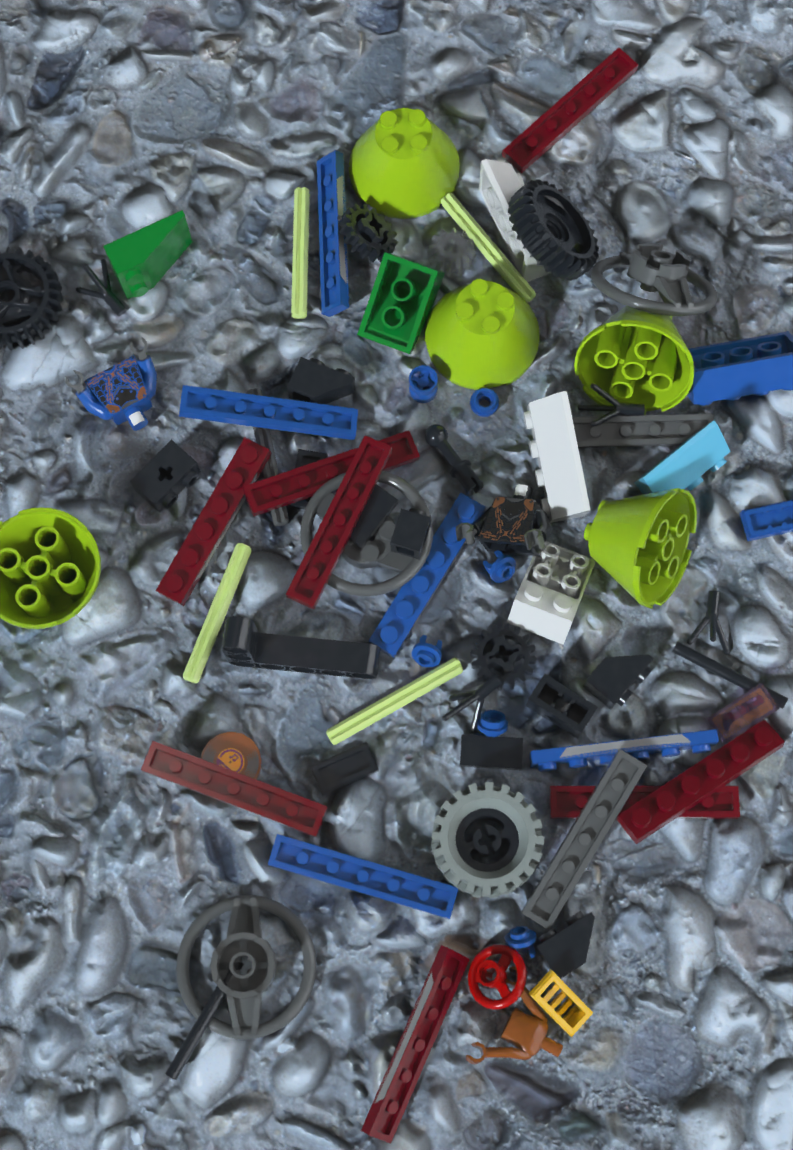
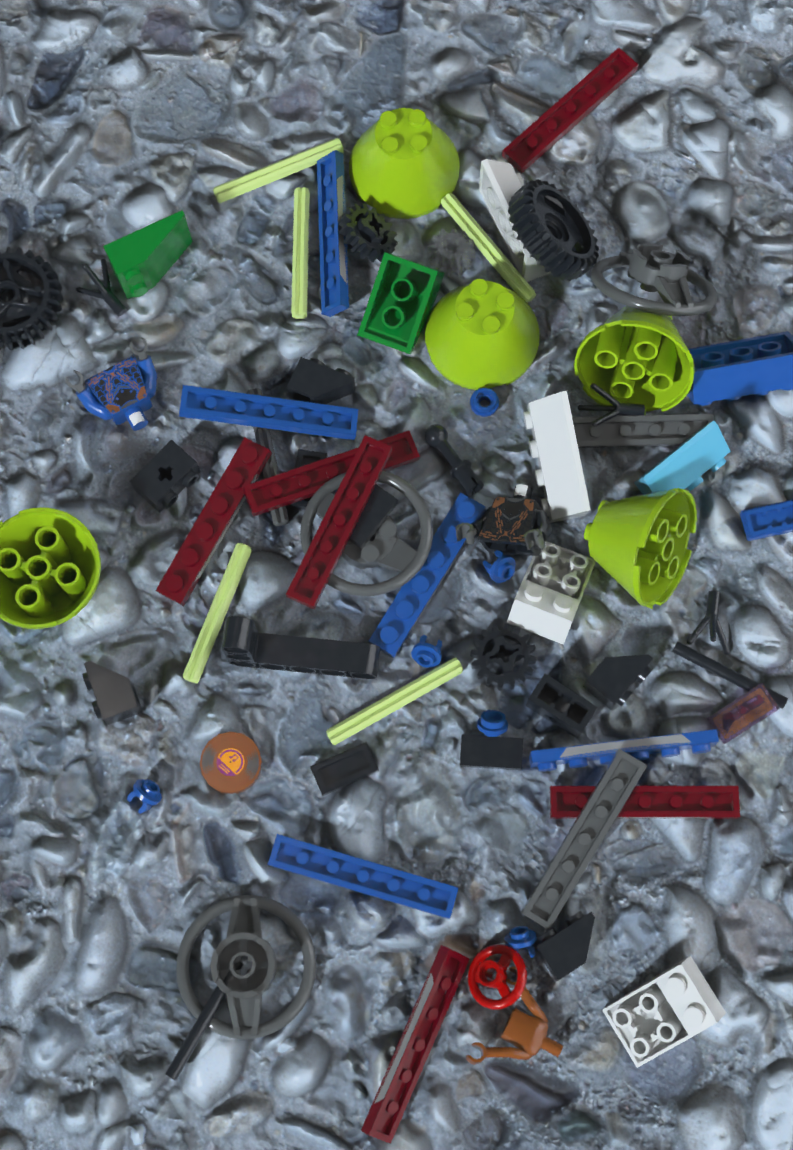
dark red plate [141,741,328,837] -> none
black brick [390,508,431,560] -> none
blue wheel [409,365,438,403] -> none
light grey wheel [431,782,544,898] -> none
black plant [442,673,503,733] -> none
yellow slope [528,969,593,1037] -> none
dark red plate [617,719,785,845] -> none
none -> black slope [82,661,143,725]
none -> blue plate [127,779,162,814]
none -> yellowish green axle [213,138,344,203]
none -> white slope [602,956,726,1068]

